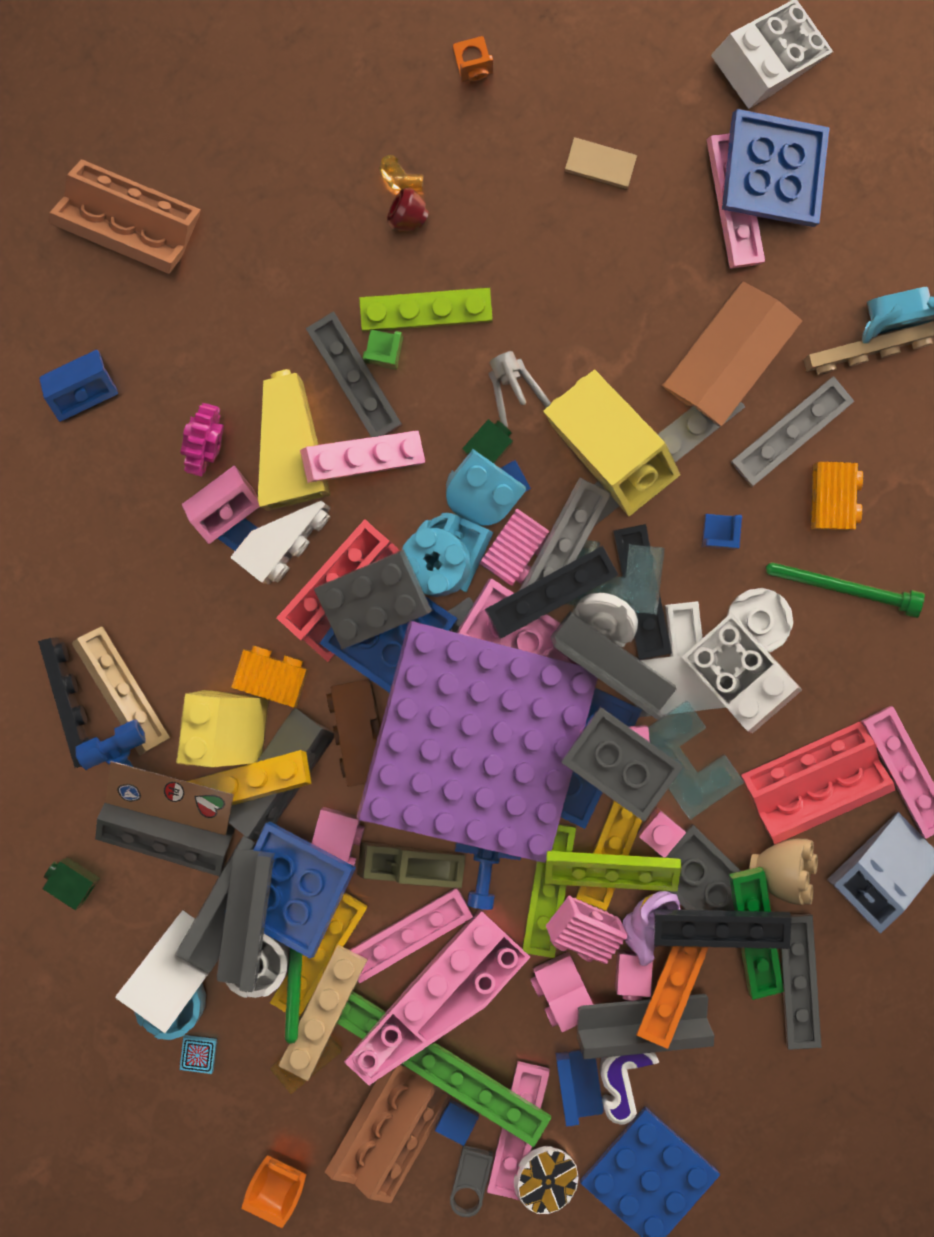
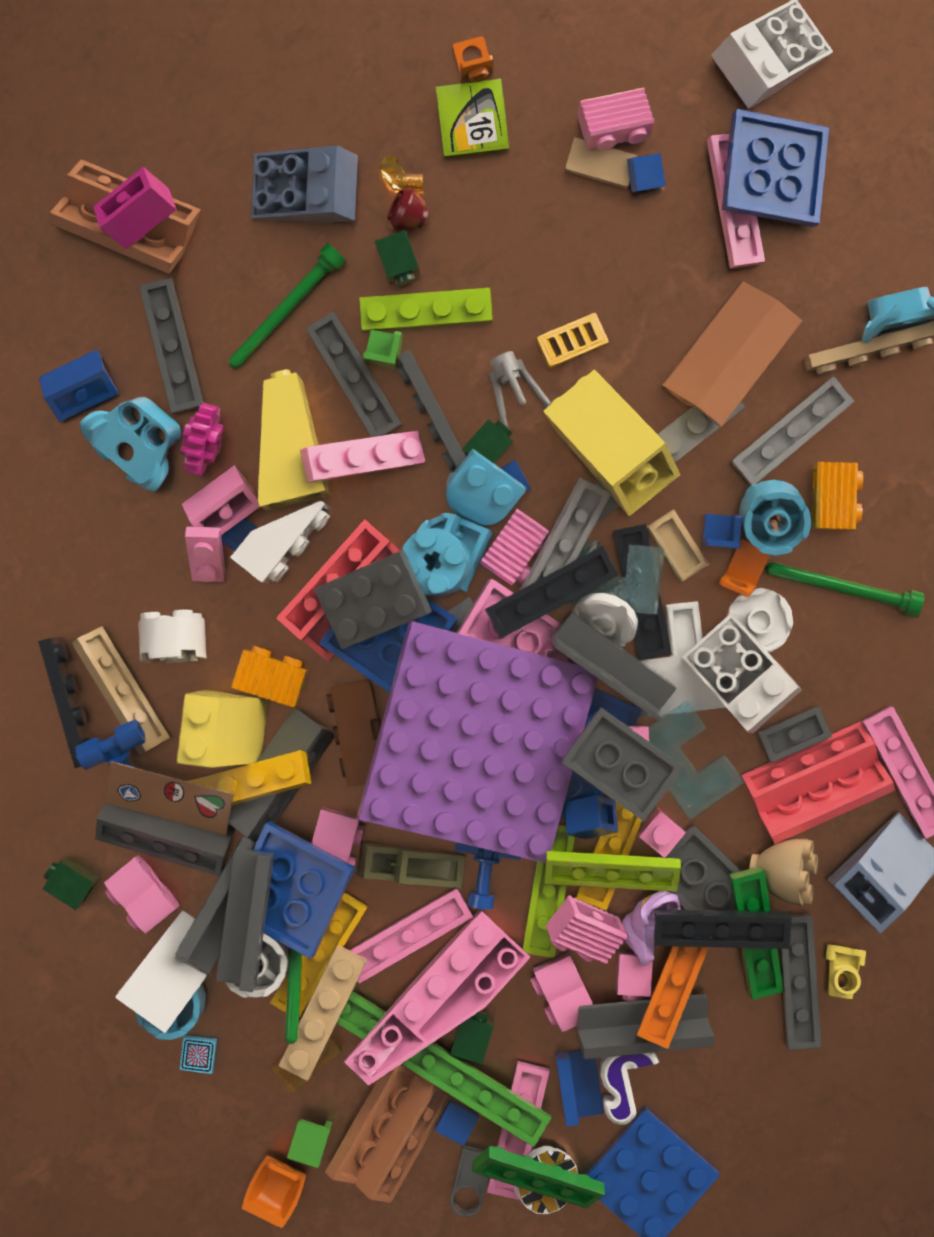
none -> medium azure piece [79,397,181,492]
none -> dark pink brick [93,167,177,249]
none -> bright pink brick [104,855,180,934]
none -> white brick [138,610,207,663]
none -> dark grey plate [139,278,204,414]
none -> bright pink plate [185,527,226,582]
none -> green piece [228,242,346,369]
none -> sand blue slope [251,145,358,223]
none -> bright green panel [287,1119,333,1168]
none -> dark green brick [375,230,420,286]
none -> dark grey plate [396,349,466,471]
none -> slope [436,78,509,156]
none -> dark green brick [450,1010,494,1064]
none -> green plate [472,1146,605,1209]
none -> yellow slope [536,312,609,370]
none -> blue panel [564,795,618,839]
none -> bright pink brick [577,88,654,151]
none -> blue tile [627,153,666,192]
none -> tan tile [647,509,709,582]
none -> orange bracket [719,538,770,597]
none -> medium azure brick [739,480,811,555]
none -> dark grey plate [757,706,832,763]
none -> light yellow plate [825,944,866,1000]

